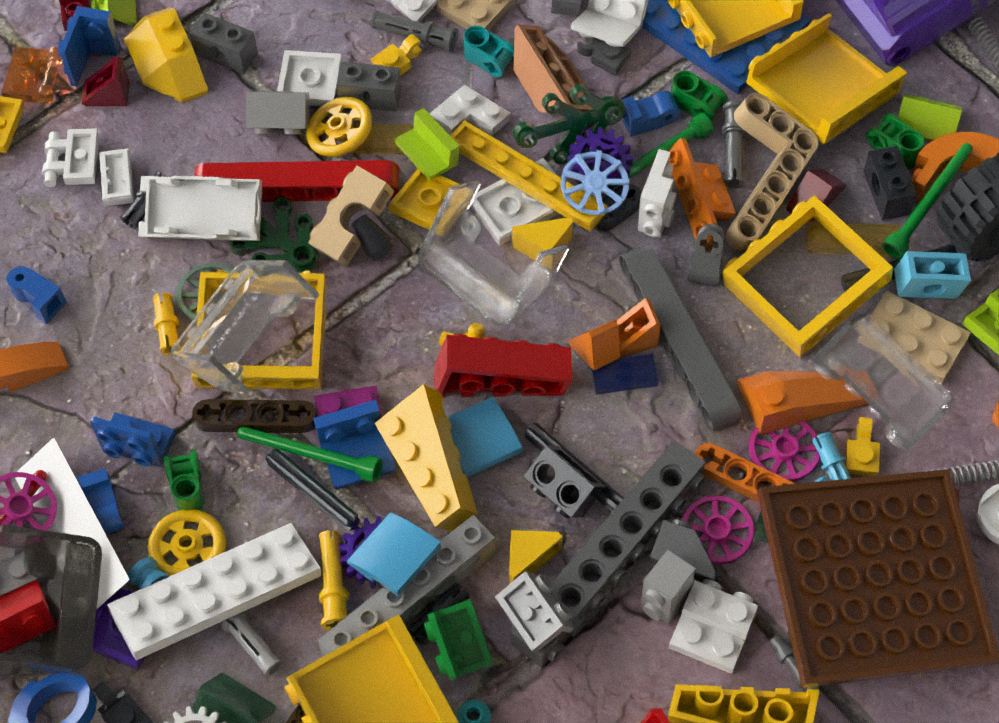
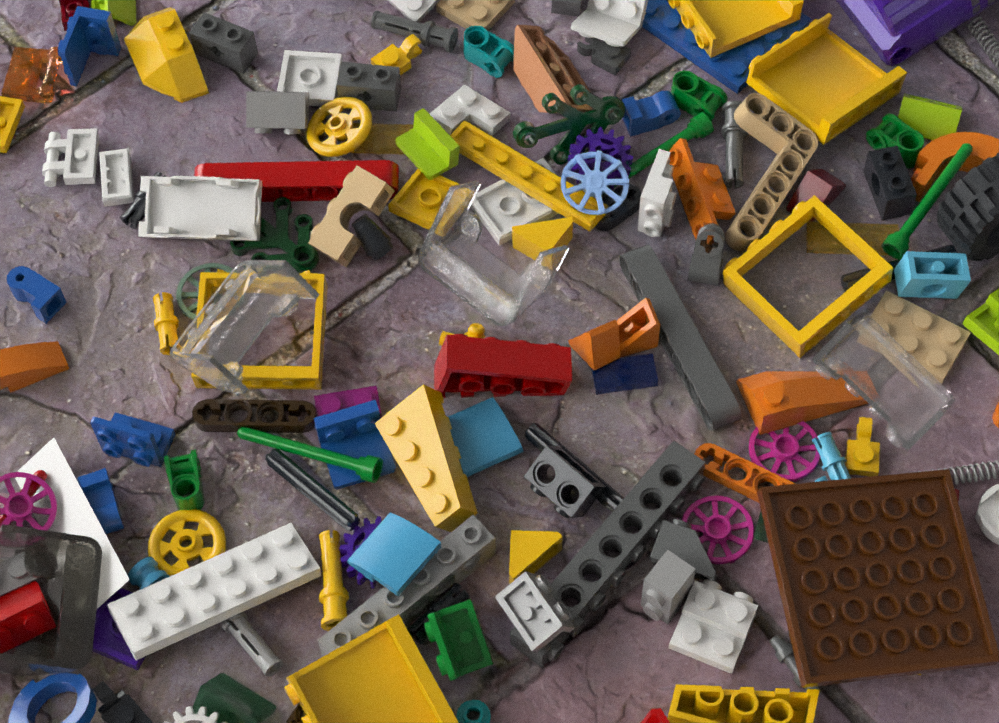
dark red slope [82,55,130,106] -> none

